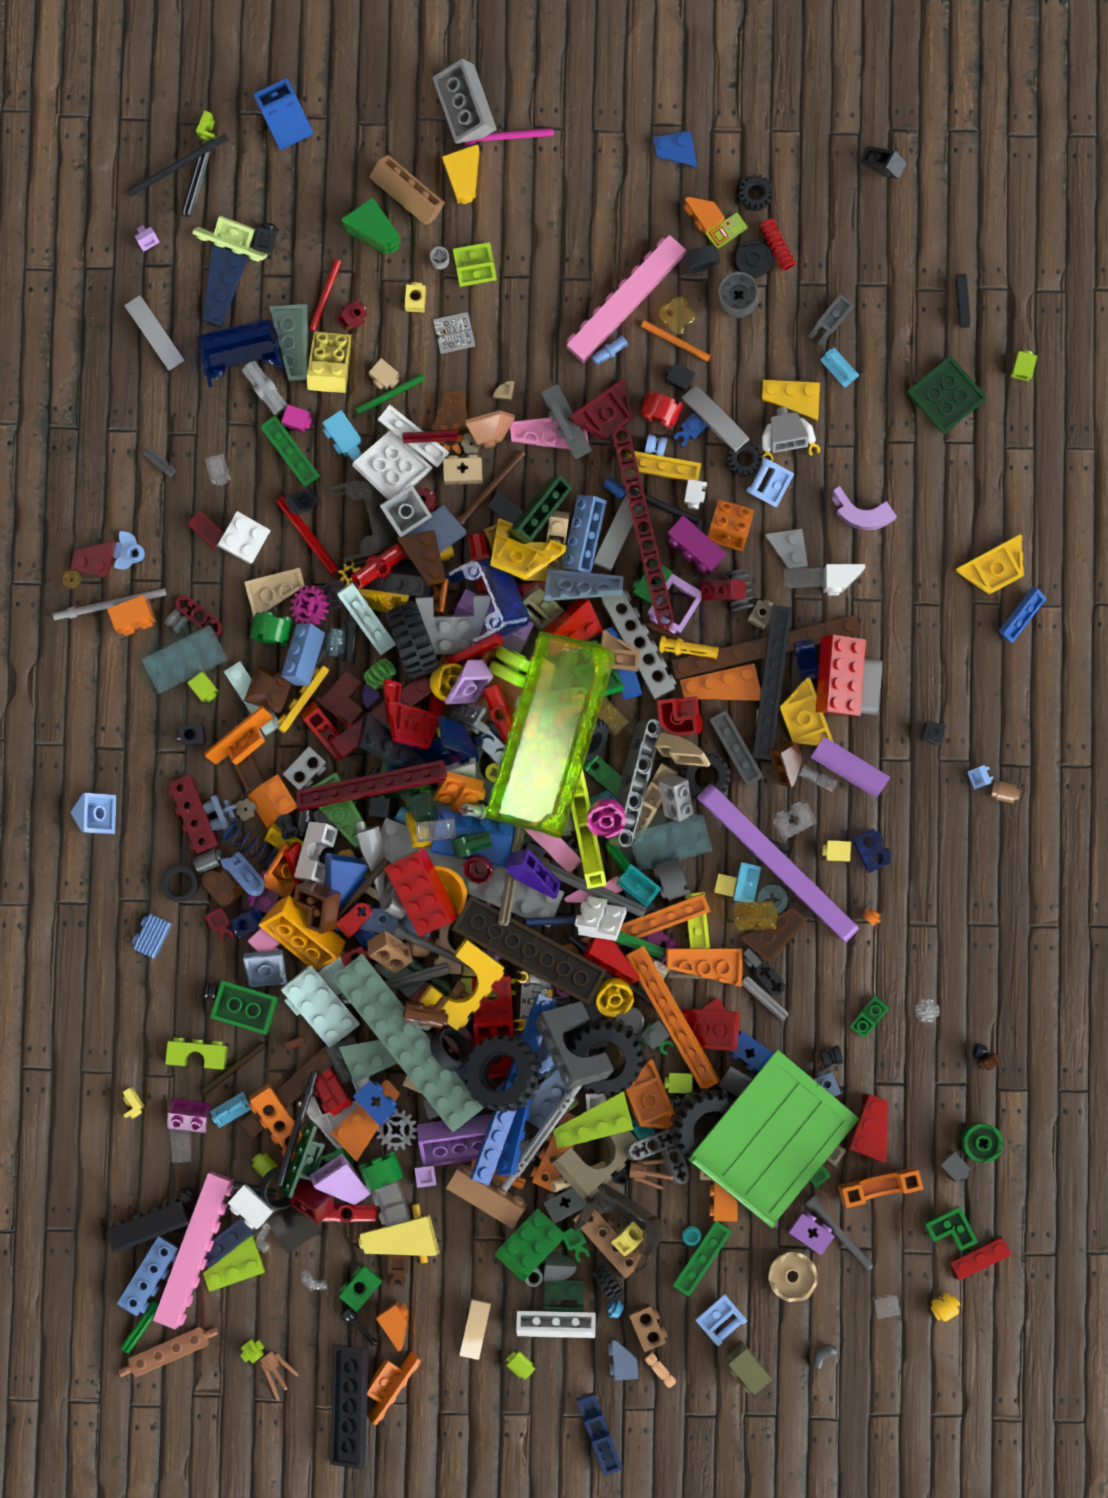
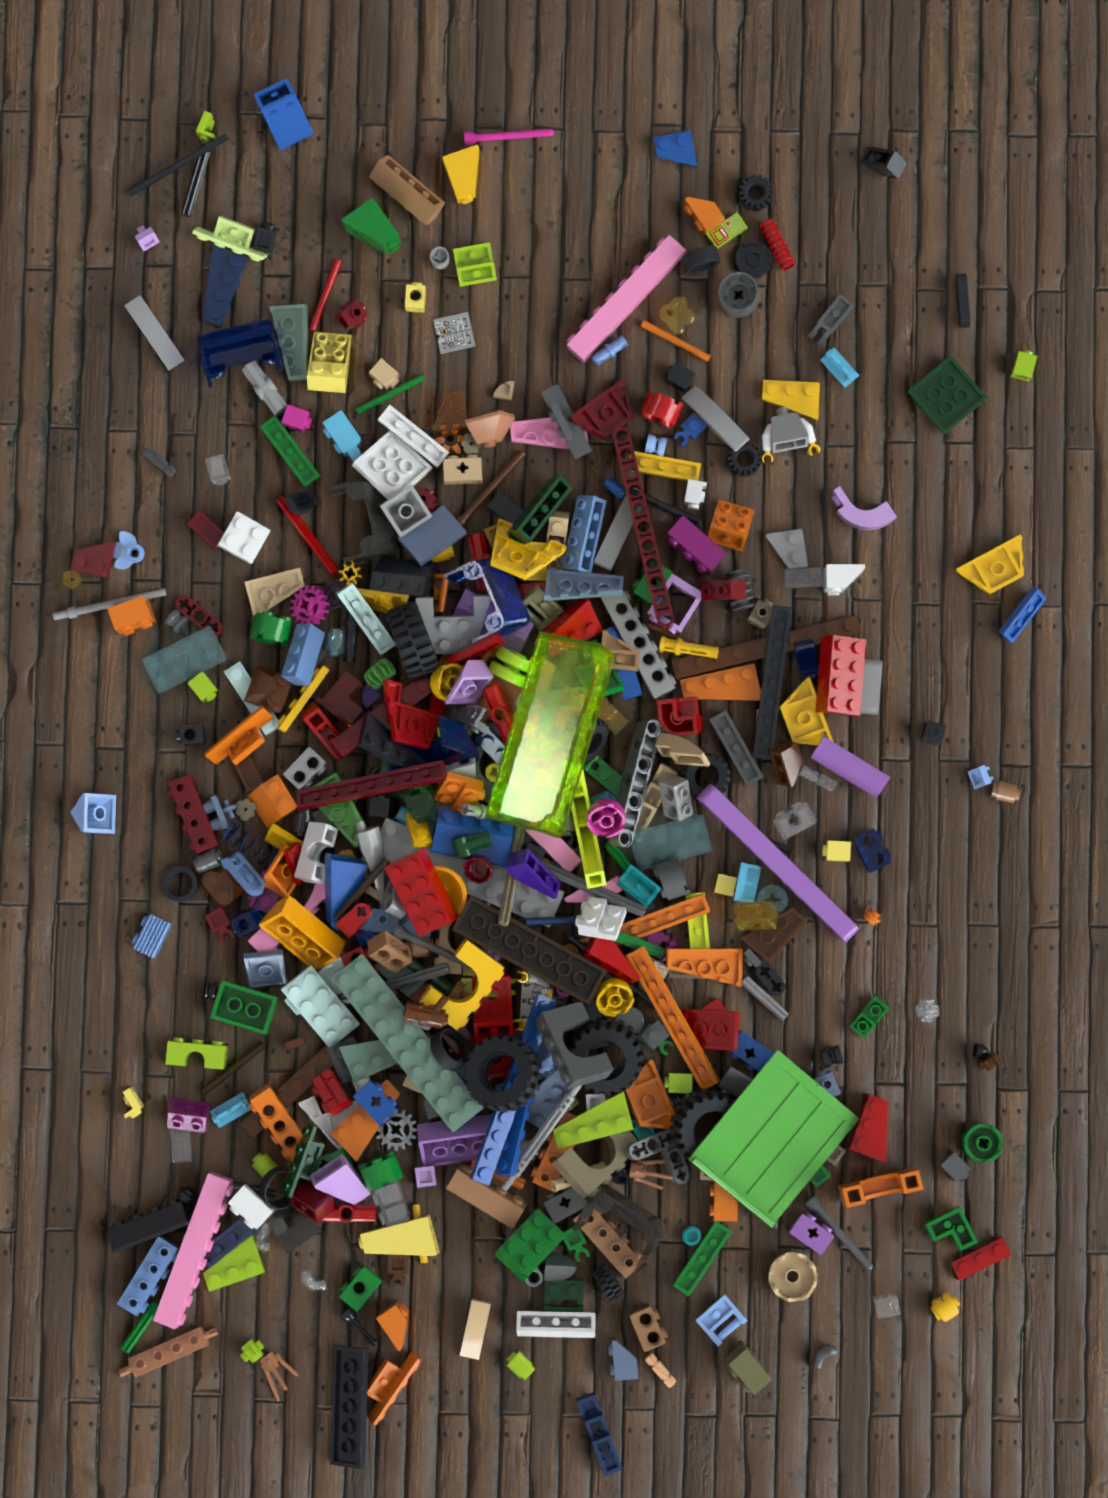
black bush [275,814,298,840] -> none
black bar [275,1071,319,1186] -> none
reddish brown brick [293,880,341,934] -> none
red piece [351,544,406,589] -> none
reddish brown wing [397,530,446,586] -> none
dark red axle [402,430,459,443] -> none
clear tile [415,818,456,842] -> none
light grey slope [432,59,497,143] -> none
dark azure plate [606,1299,624,1319] -> none
light yellow brick [611,1221,647,1257] -> none
light blue plate [746,458,794,507] -> none

